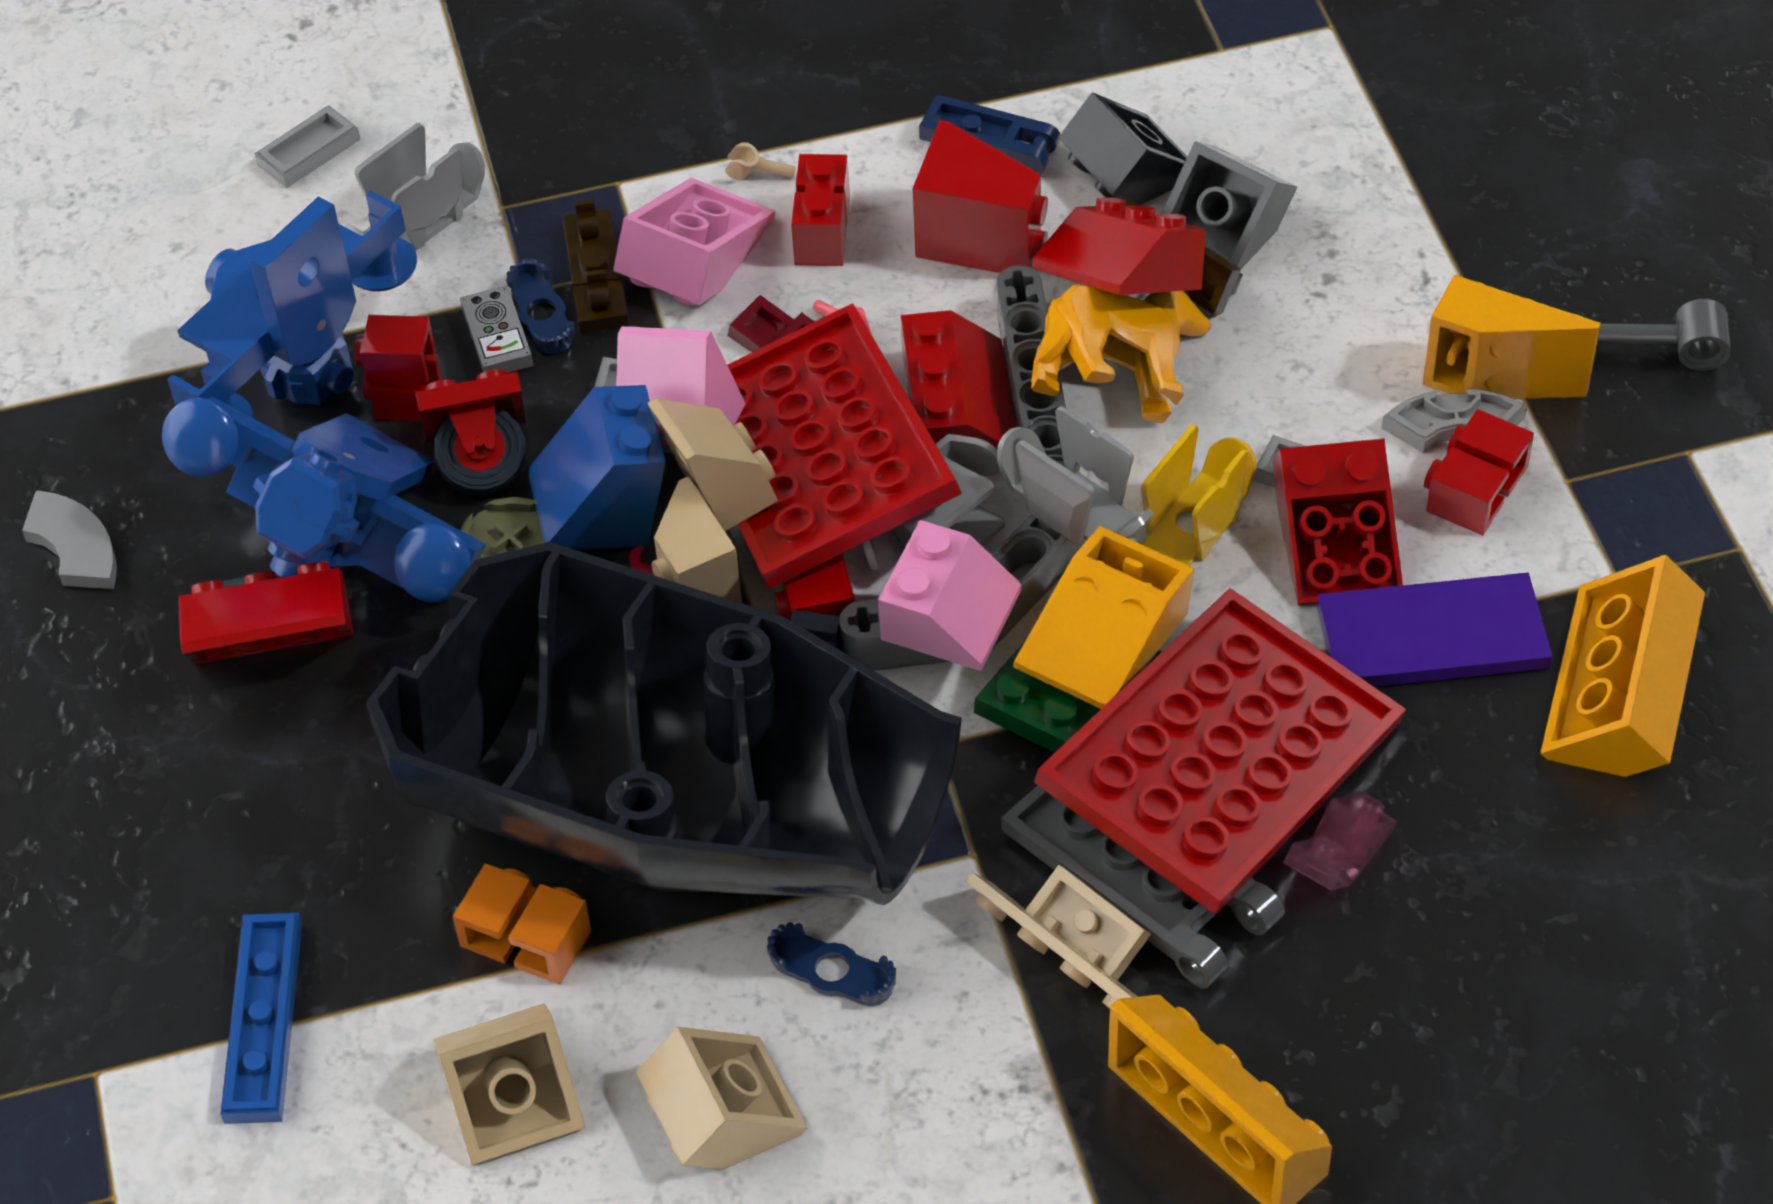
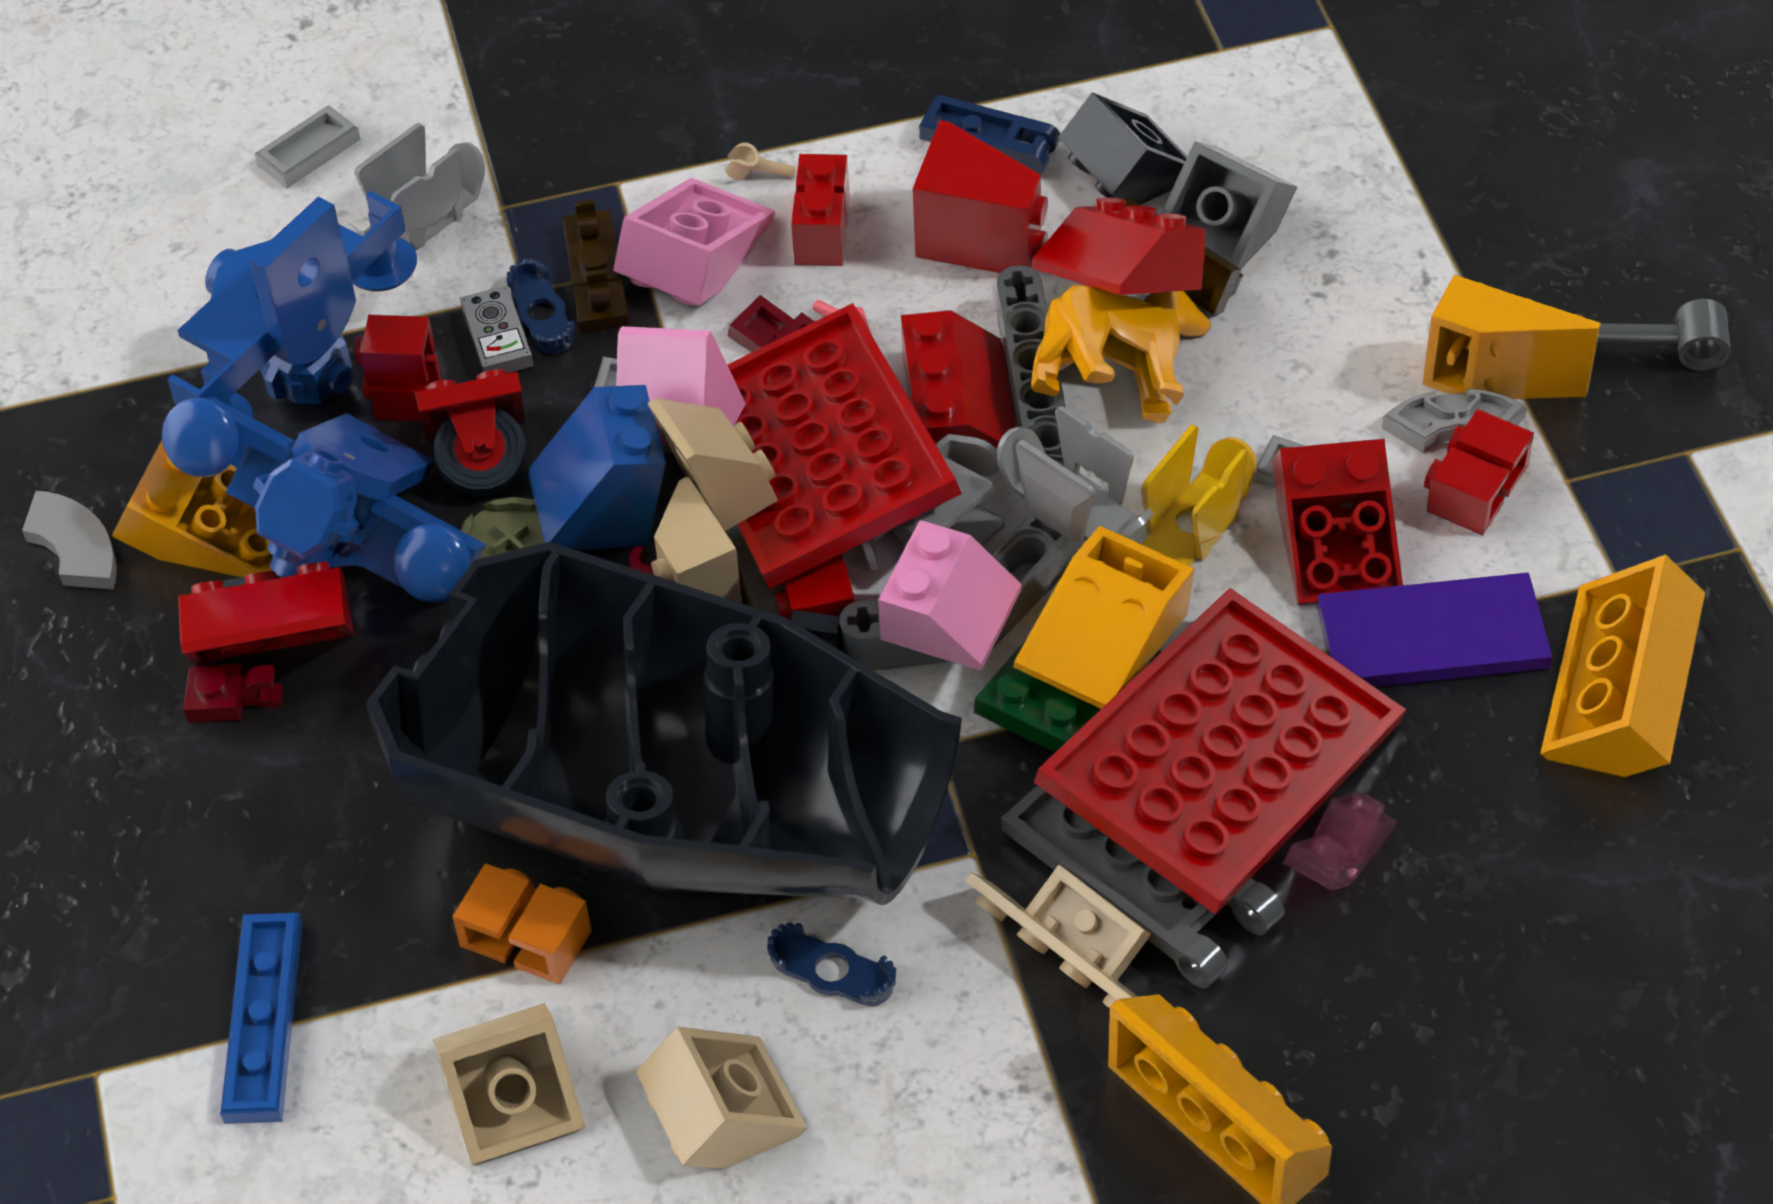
none -> light orange slope [112,441,274,578]
none -> dark red plate [183,664,283,723]

